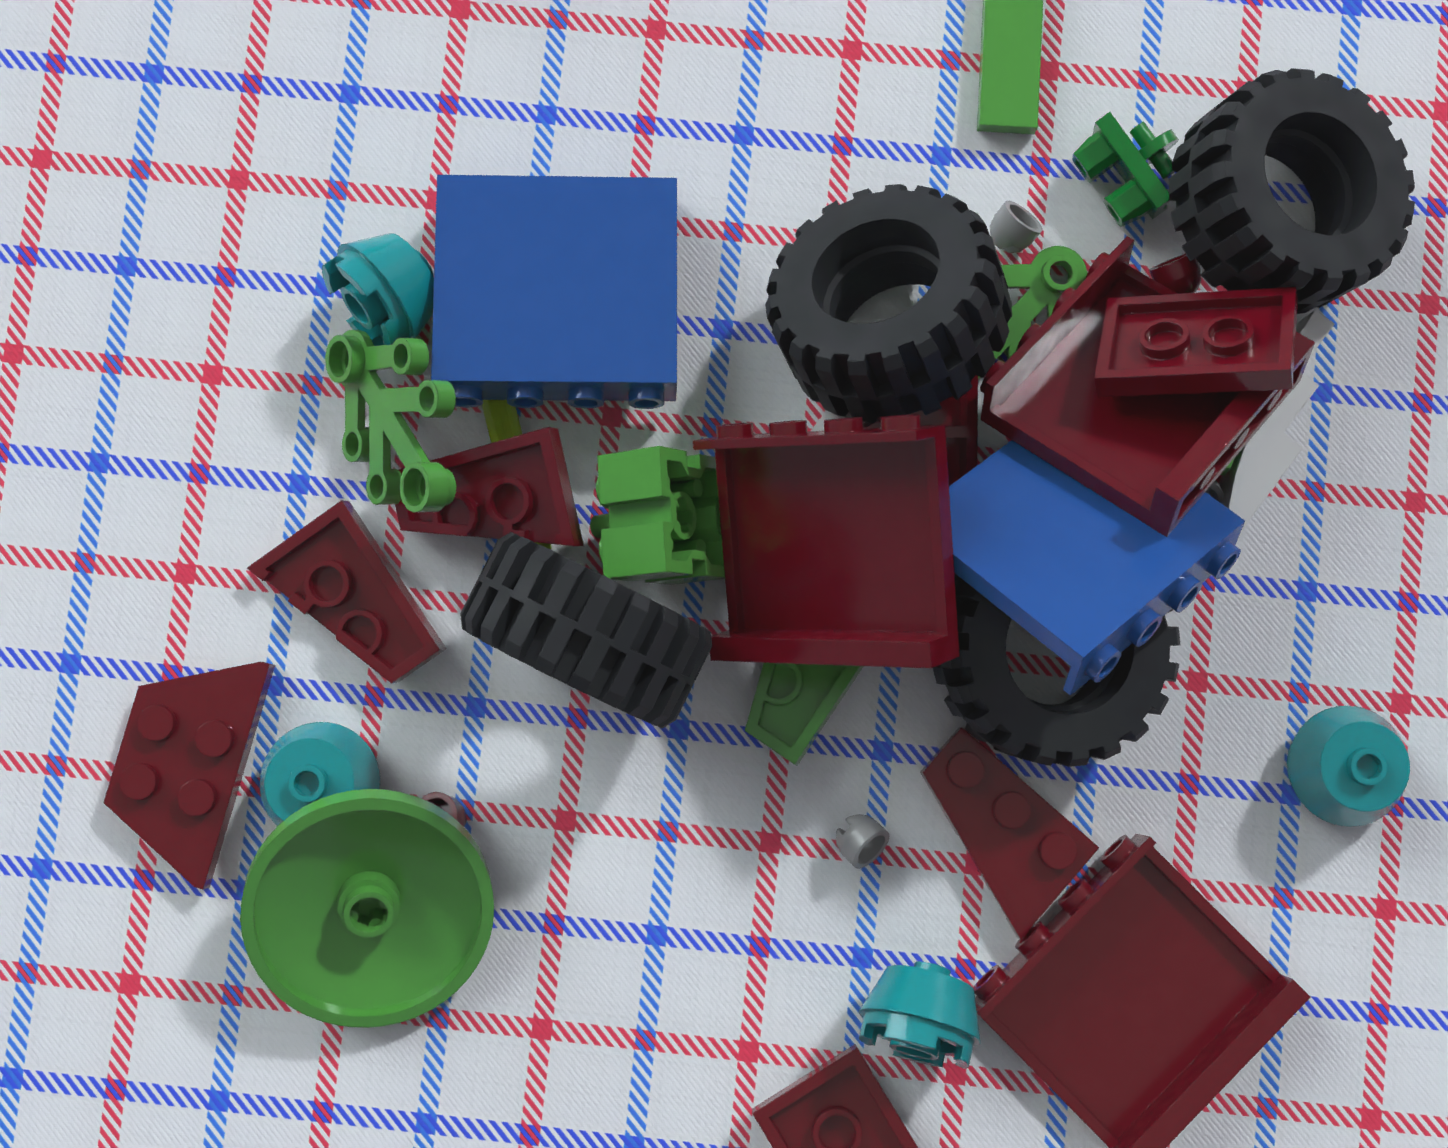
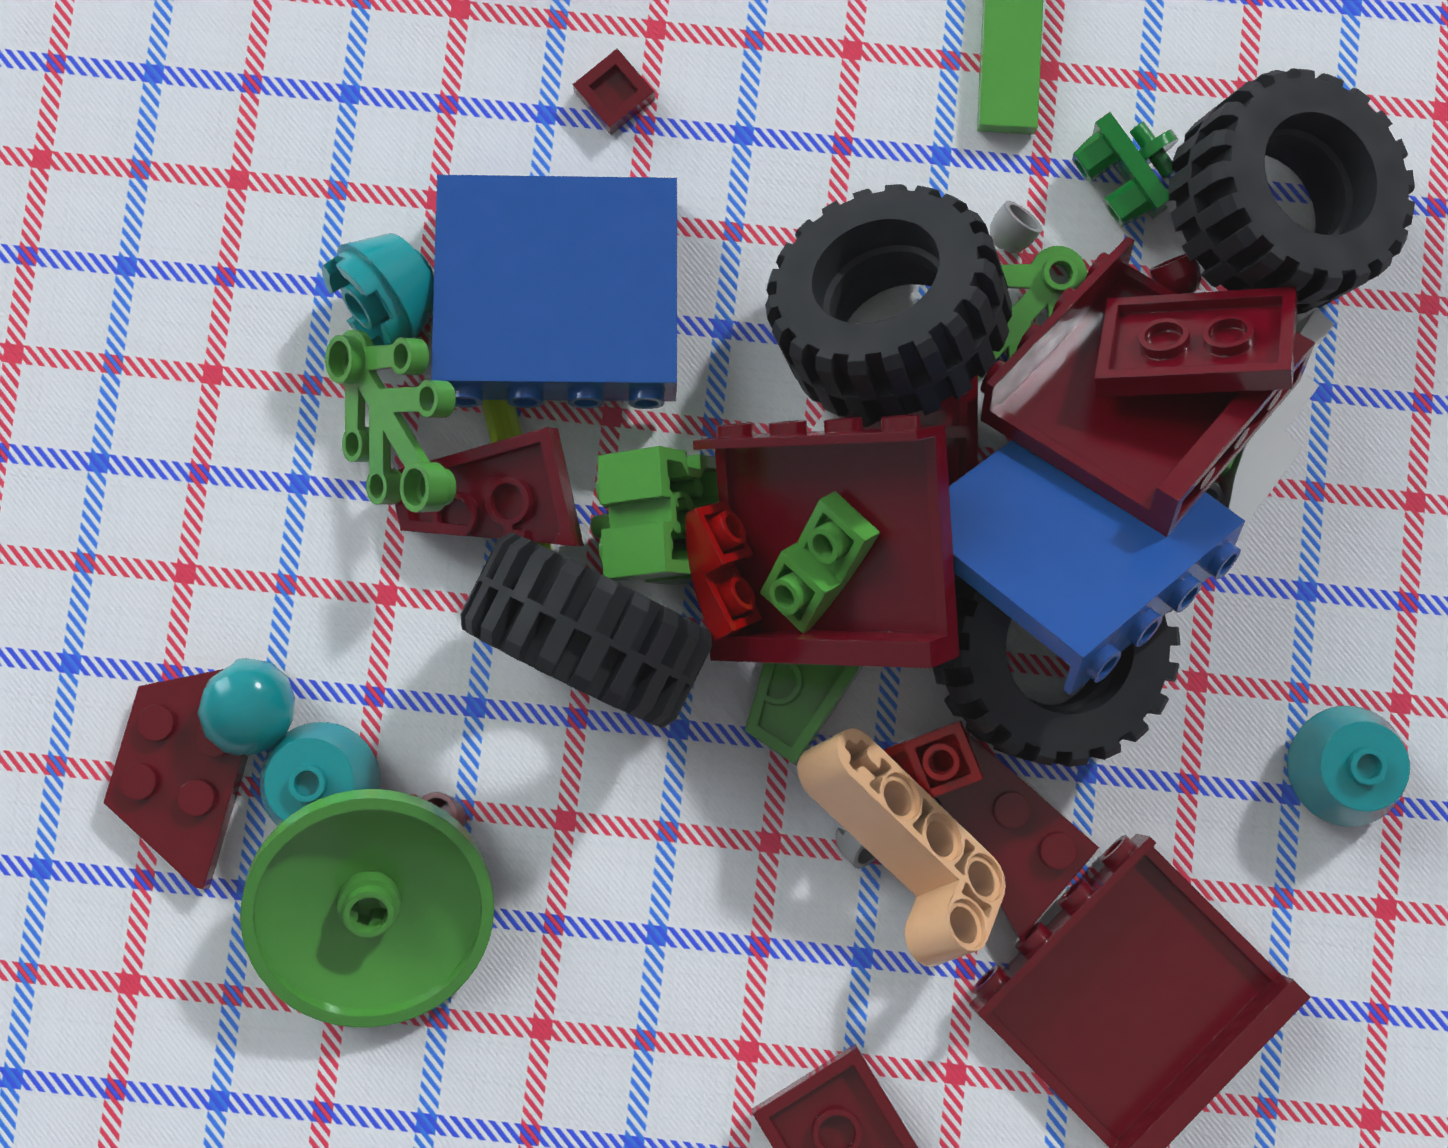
dark red wing [247,500,447,684] -> none
teal cone [859,961,981,1069] -> none
none -> teal hair [197,658,295,756]
none -> dark red tile [572,48,655,135]
none -> red slope [686,501,763,641]
none -> bright green slope [760,491,880,633]
none -> light nougat beam [797,728,1006,967]
none -> red slope [883,720,984,798]

